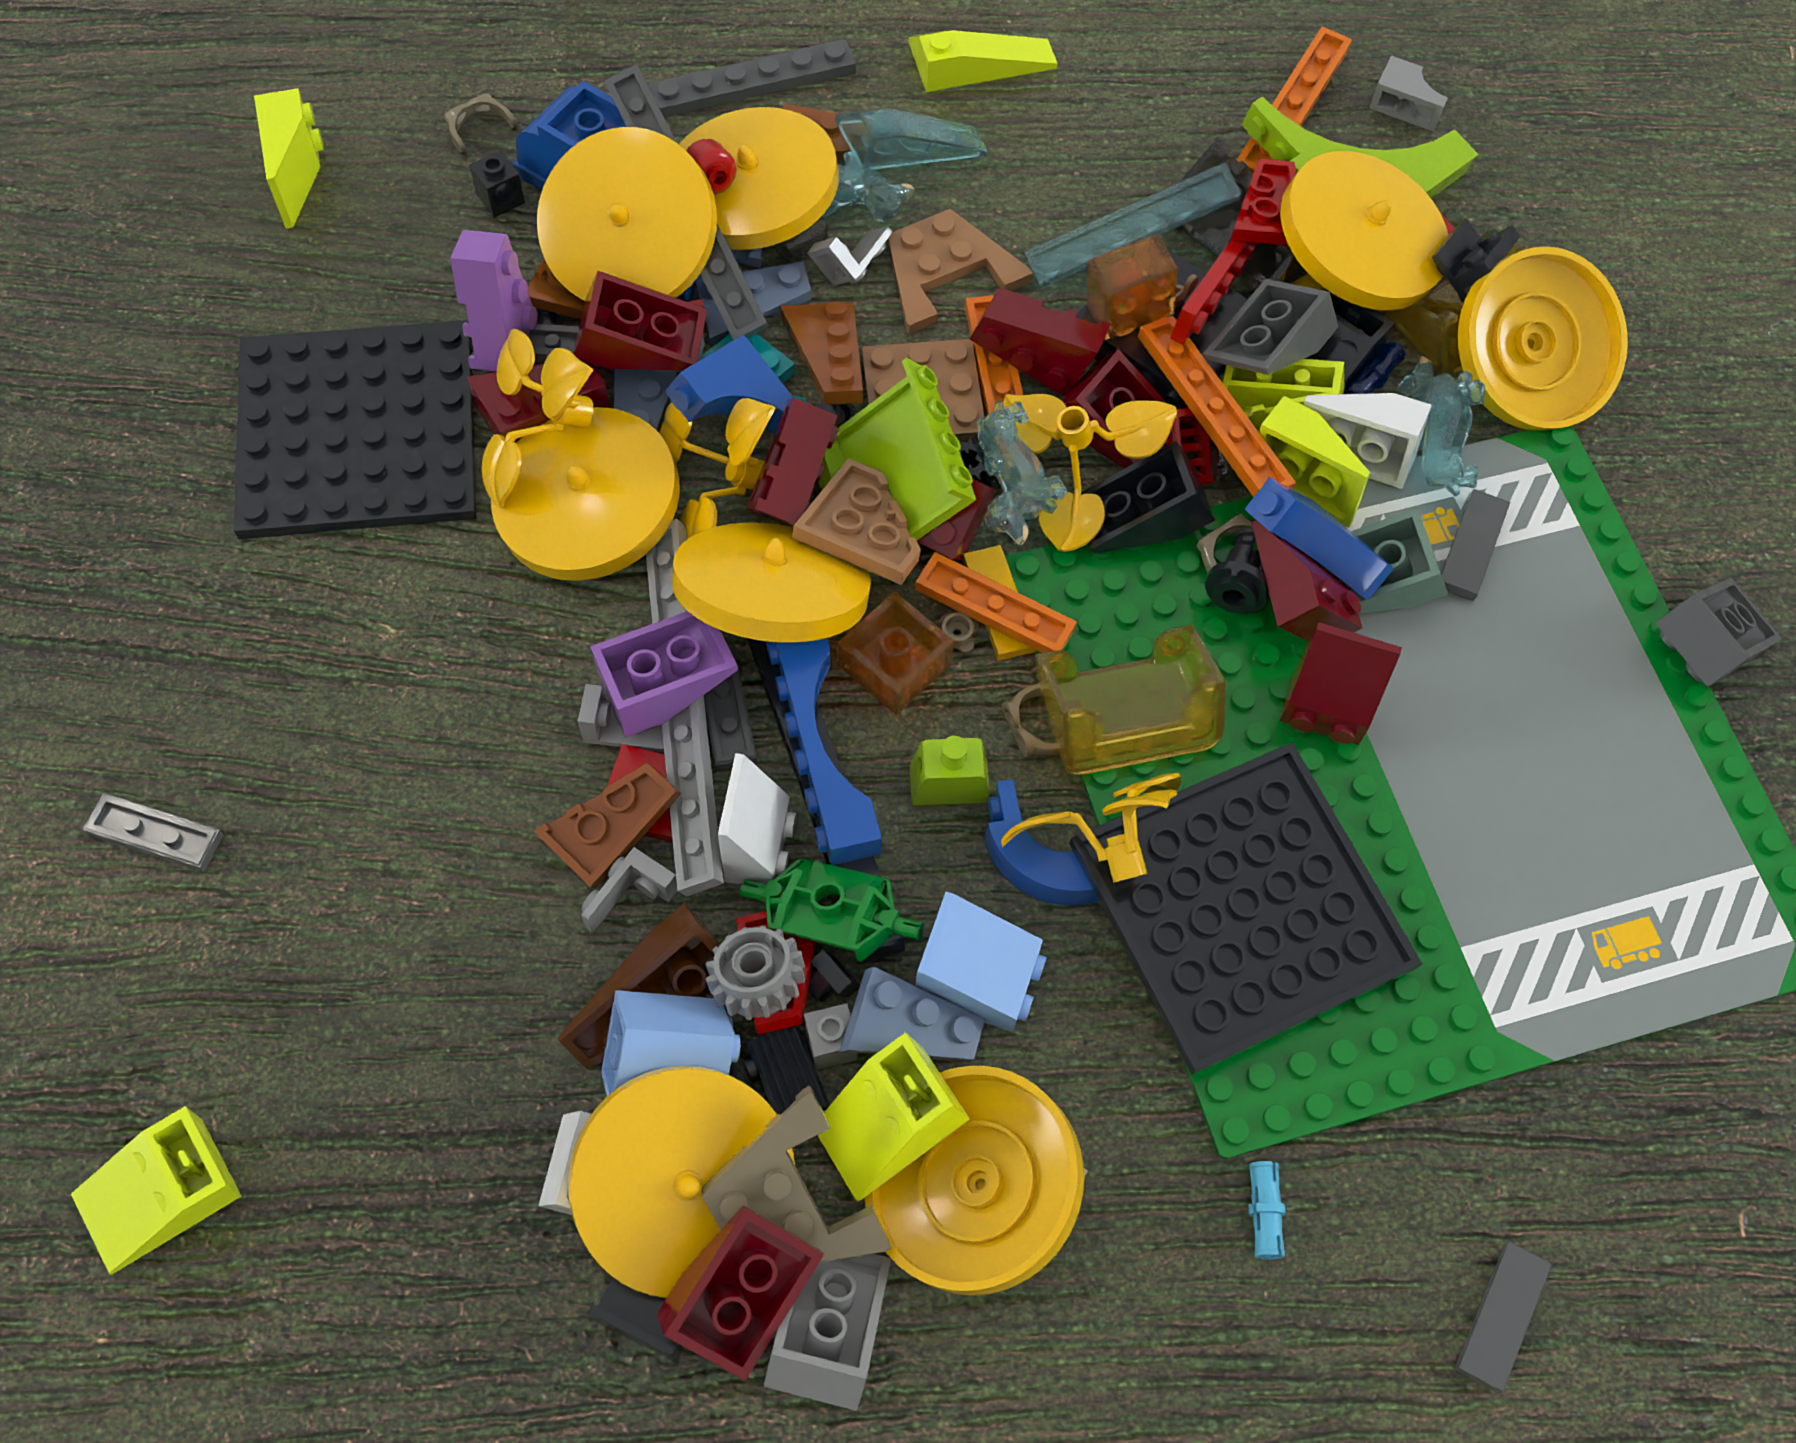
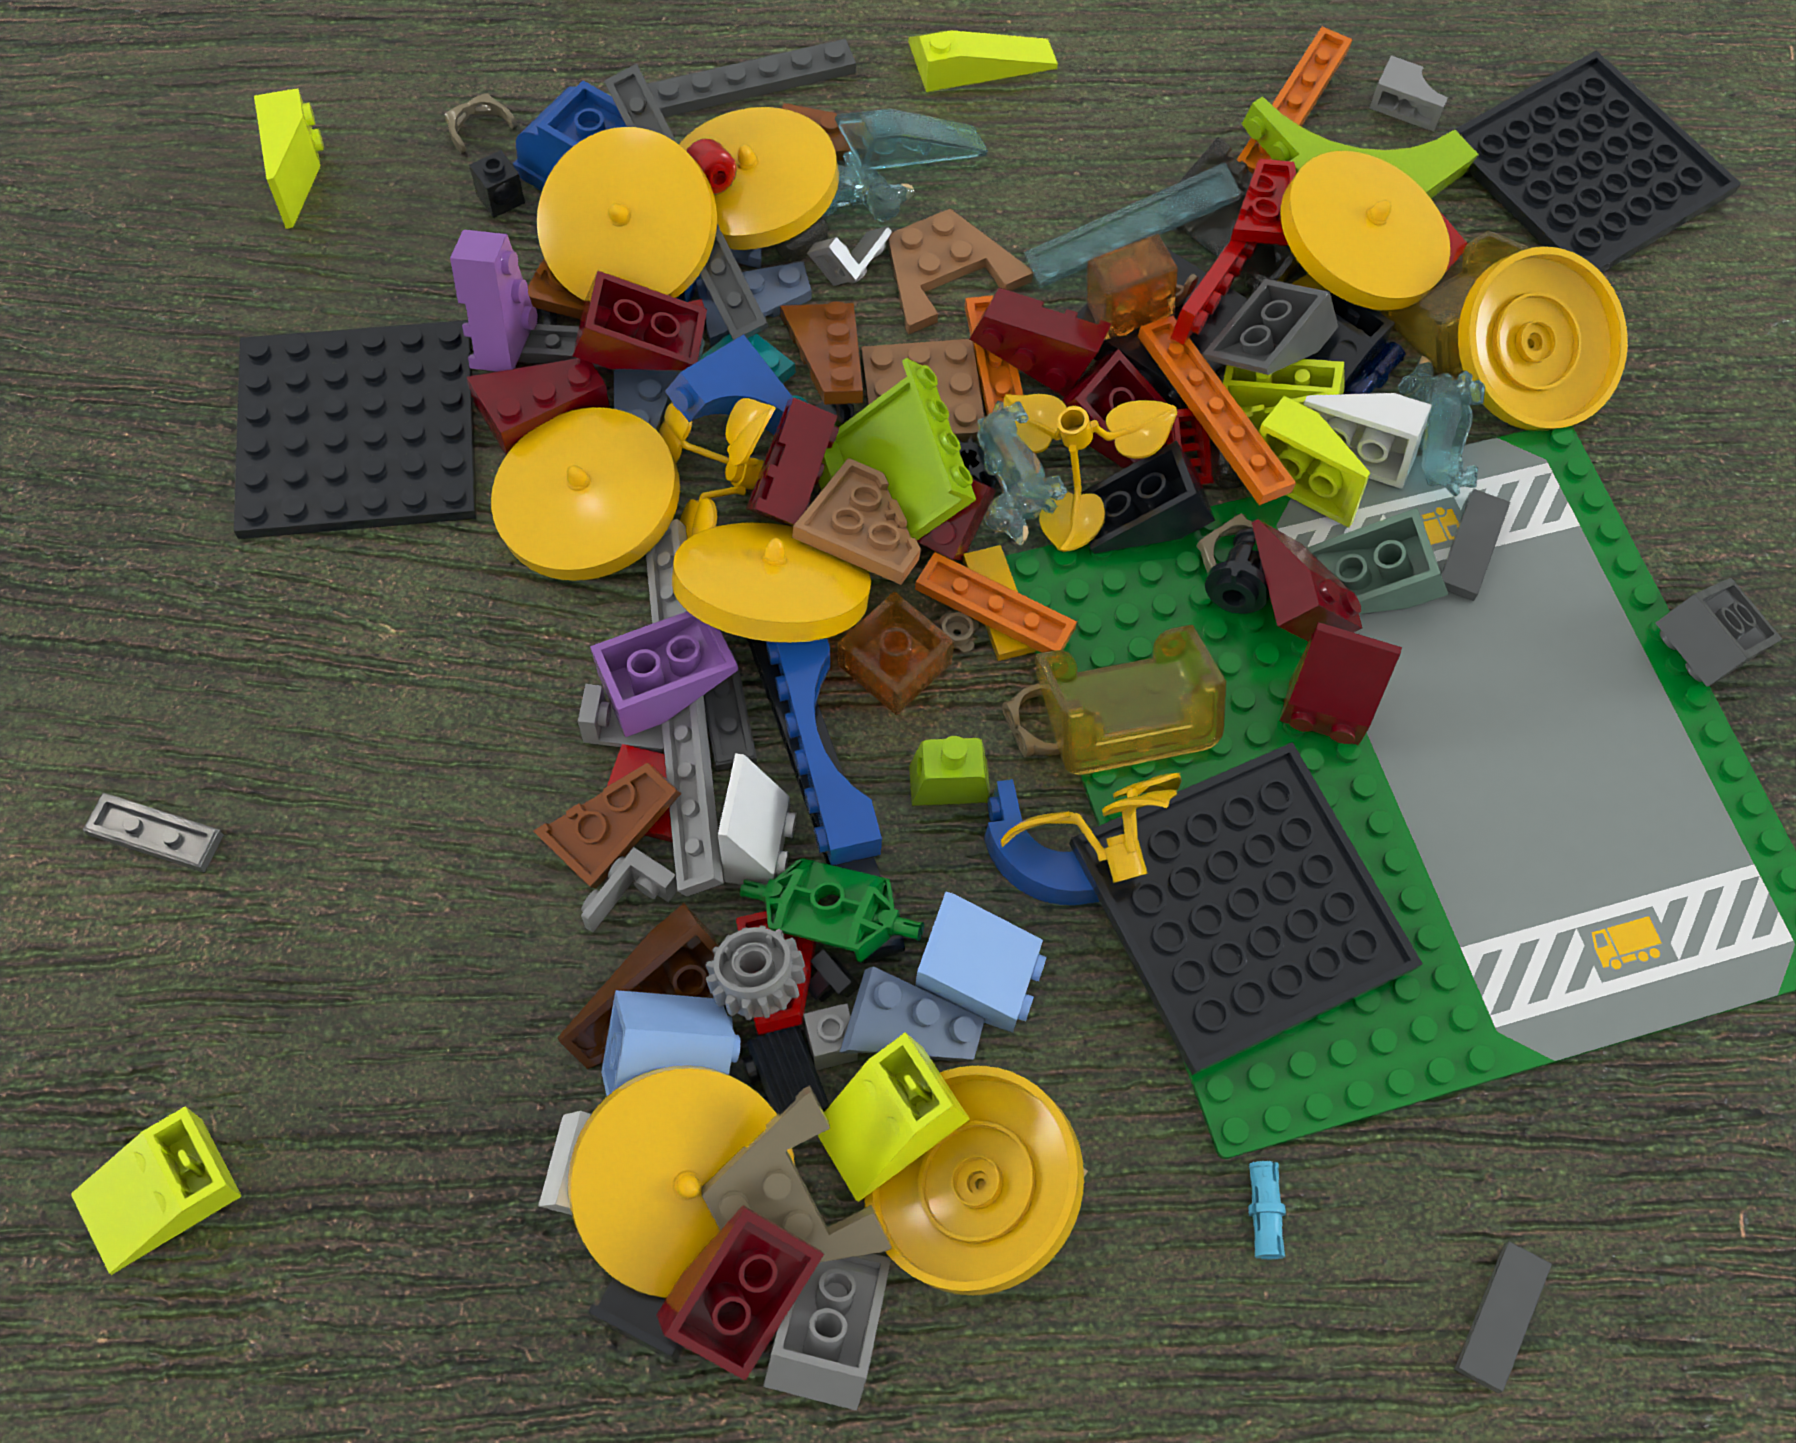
yellow plant [482,329,594,508] -> none
blue arch [1245,477,1394,600] -> none
black bracket [1432,219,1521,304] -> none
none -> black plate [1448,50,1741,273]

